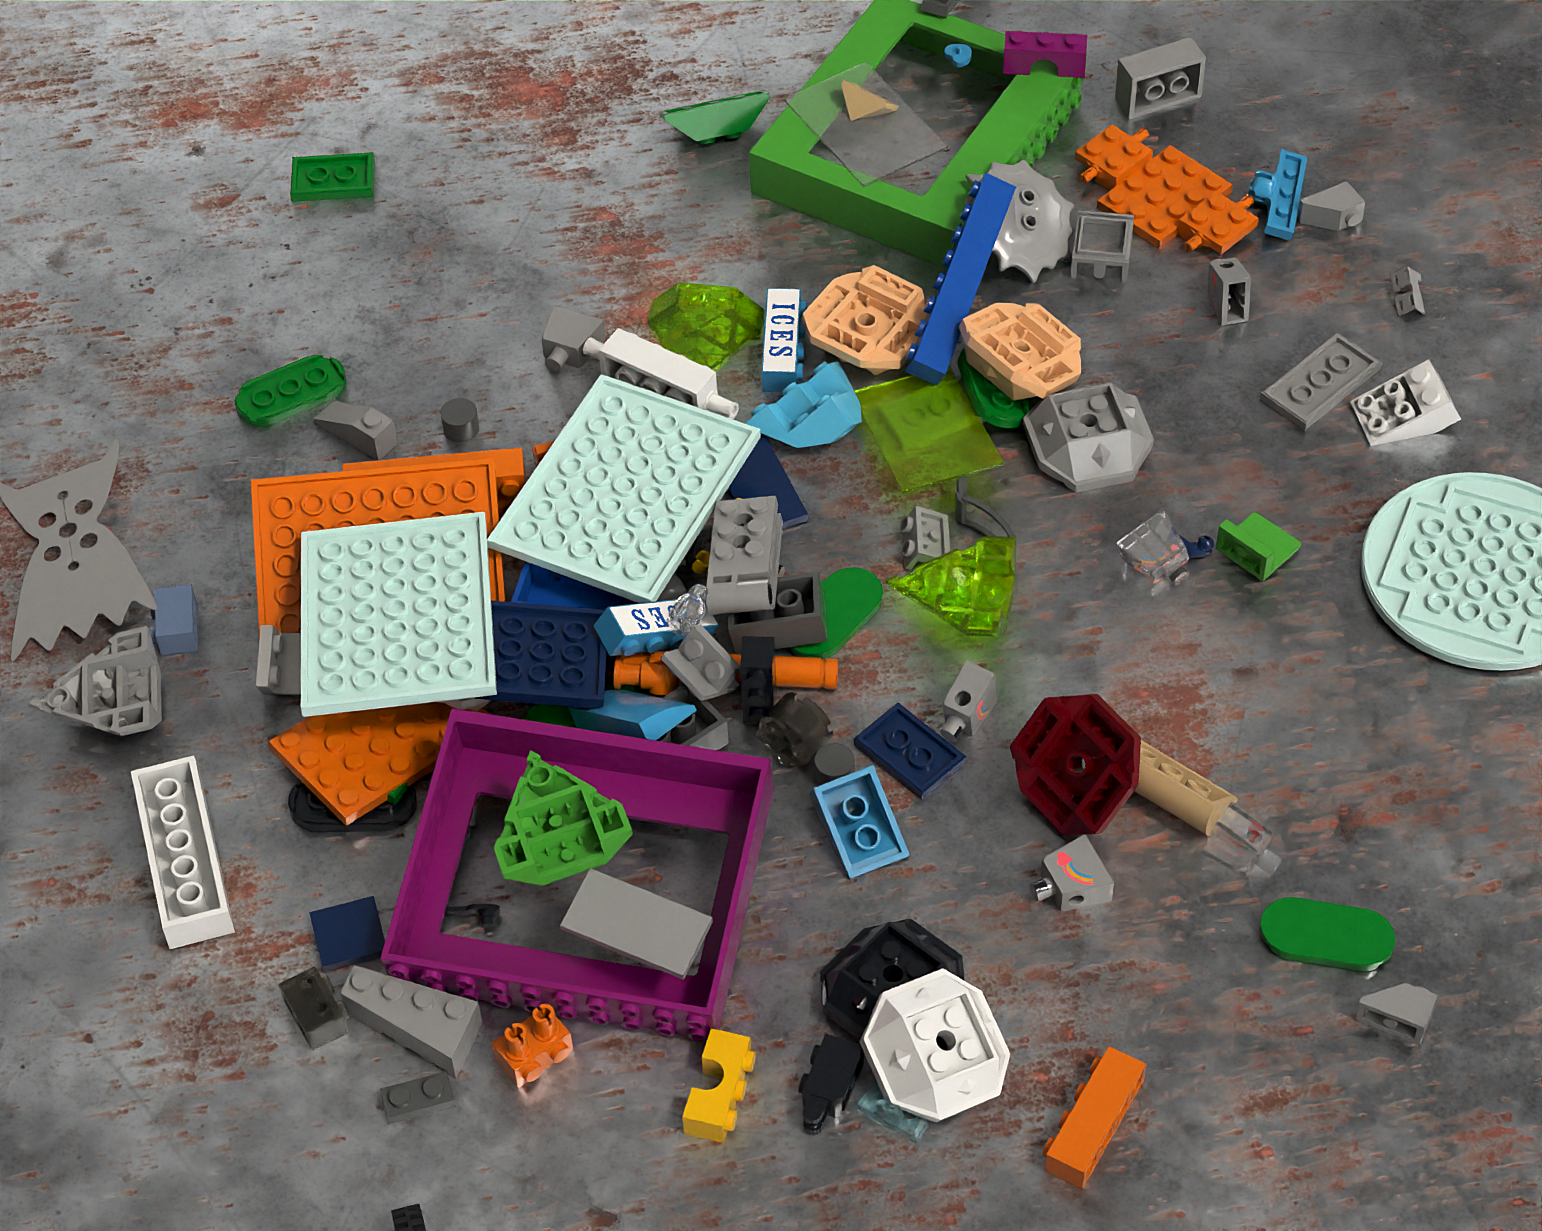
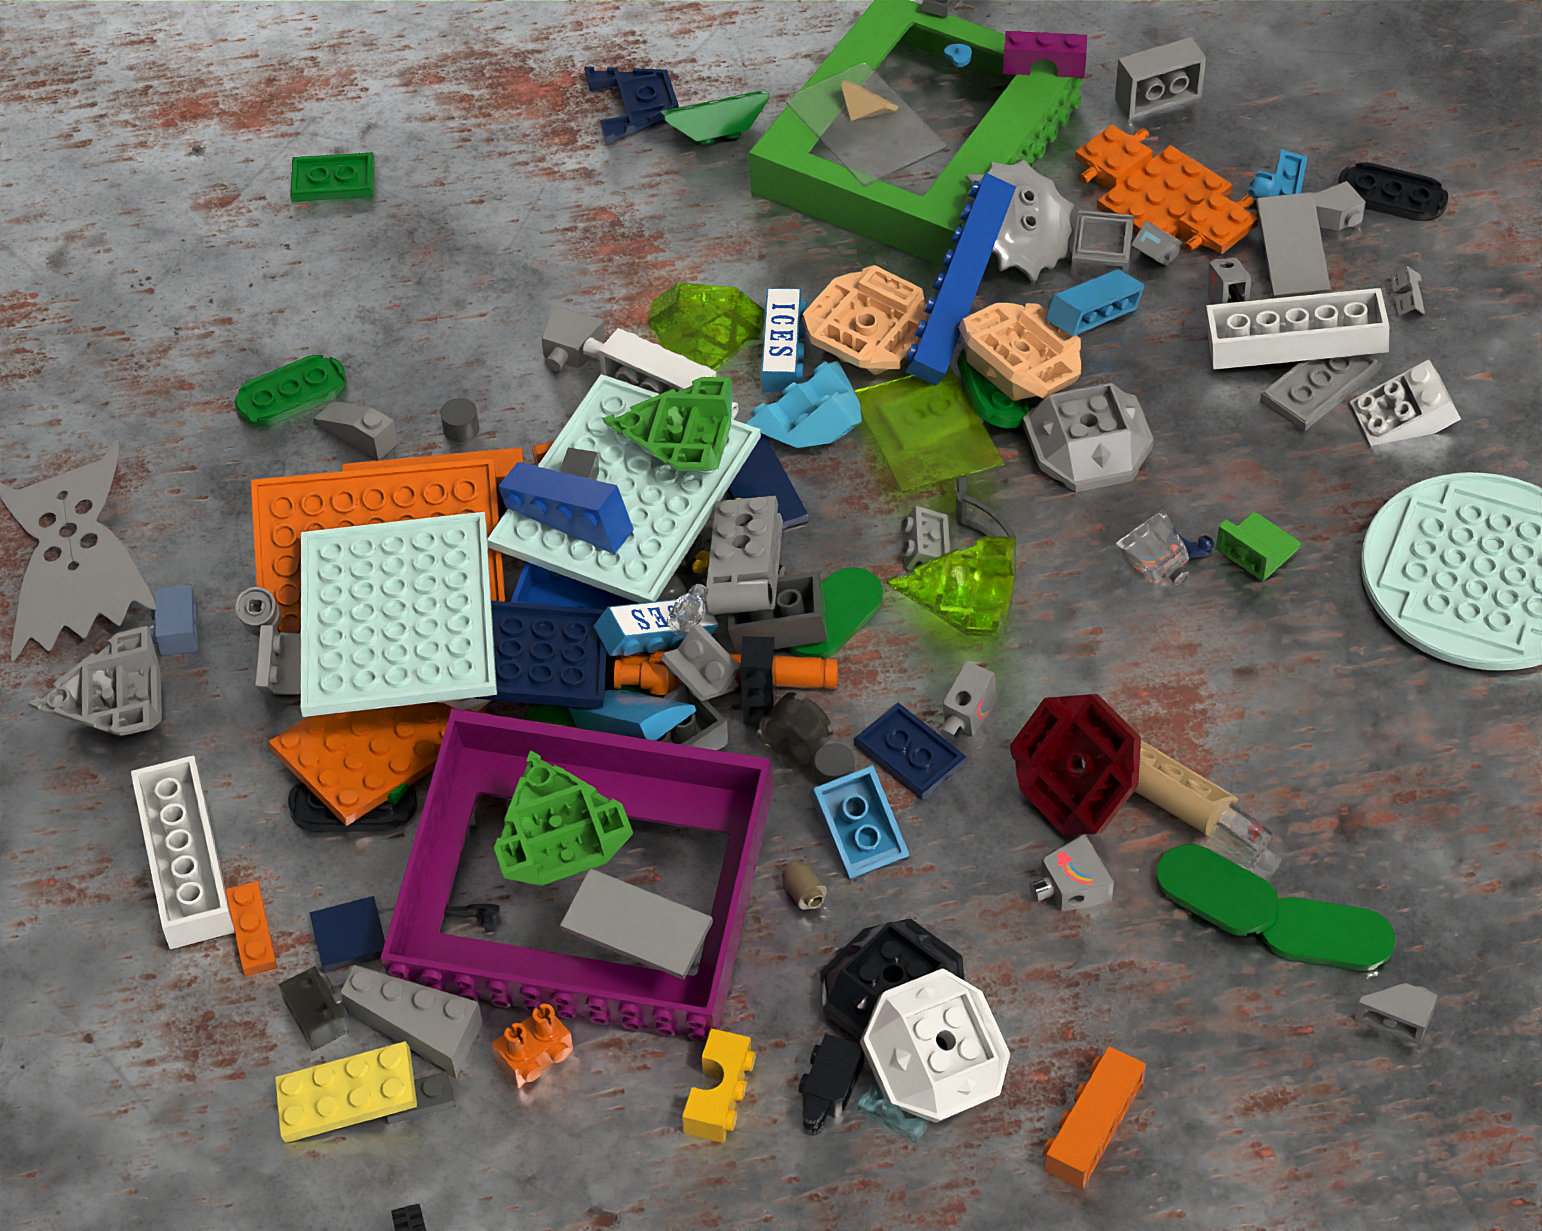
none -> orange plate [226,881,278,976]
none -> light grey wheel [235,586,282,637]
none -> light yellow plate [275,1041,417,1143]
none -> blue wedge [498,462,634,555]
none -> dark grey brick [560,447,599,480]
none -> dark blue wing [584,67,679,144]
none -> bright green wedge [602,377,732,471]
none -> dark tan brick [782,861,827,910]
none -> dark azure brick [1046,269,1145,336]
none -> light grey brick [1131,221,1182,266]
none -> green tile [1157,844,1279,936]
none -> white brick [1206,288,1390,370]
none -> light grey tile [1257,192,1331,299]
none -> black tile [1338,162,1448,221]

